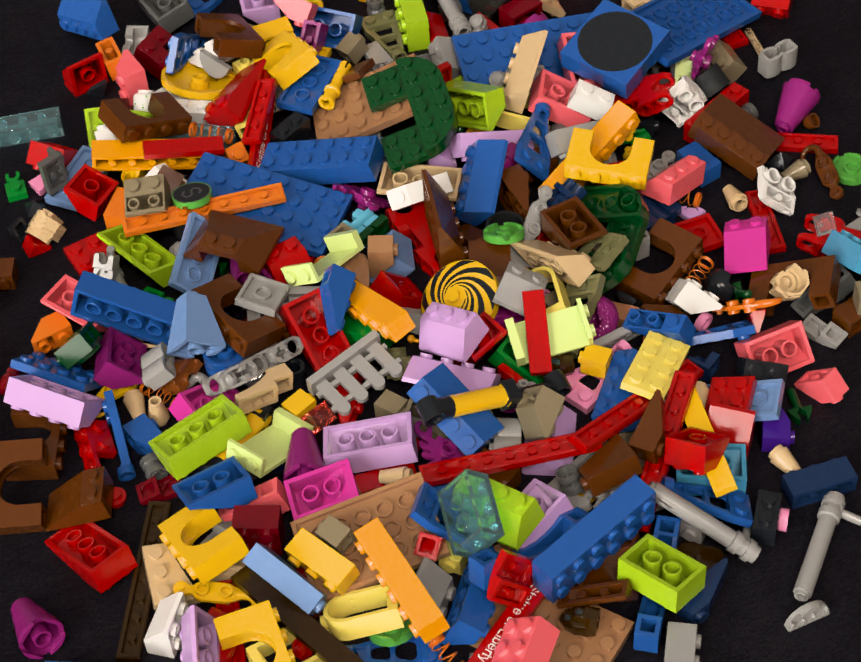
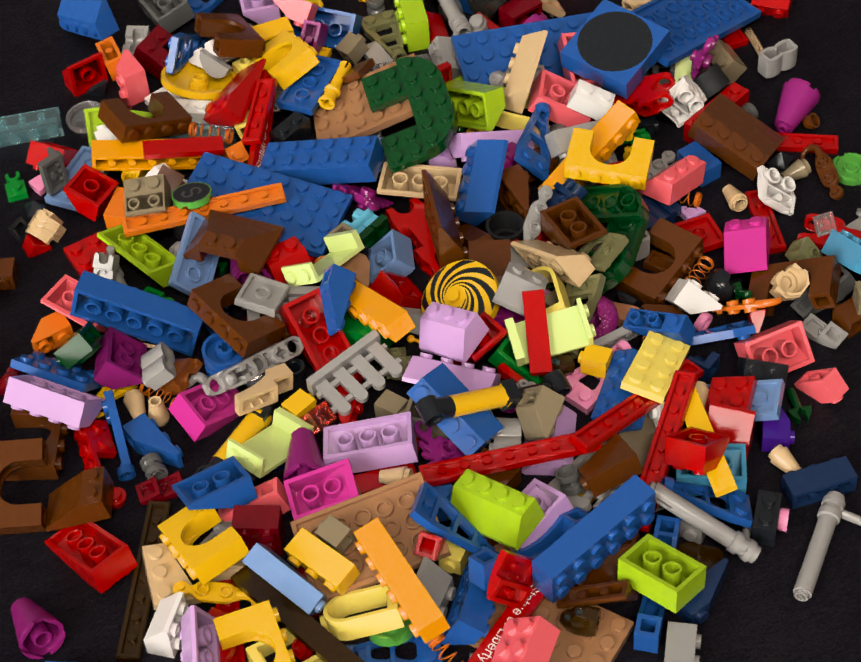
white head [133,90,153,112] -> none
lime slope [148,394,252,481] -> none
medium blue slope [166,291,226,359] -> none
medium nougat slope [367,235,398,277] -> none
white slope [386,172,454,211] -> none
clear light blue brick [437,469,505,558] -> none
bright green tile [483,222,525,245] -> none
reddish brown slope [628,389,666,464] -> none
light grey tile [784,600,830,632] -> none
none -> clear piece [66,101,100,134]
none -> reddish brown tile [643,250,686,279]
none -> olive brick [785,236,823,261]

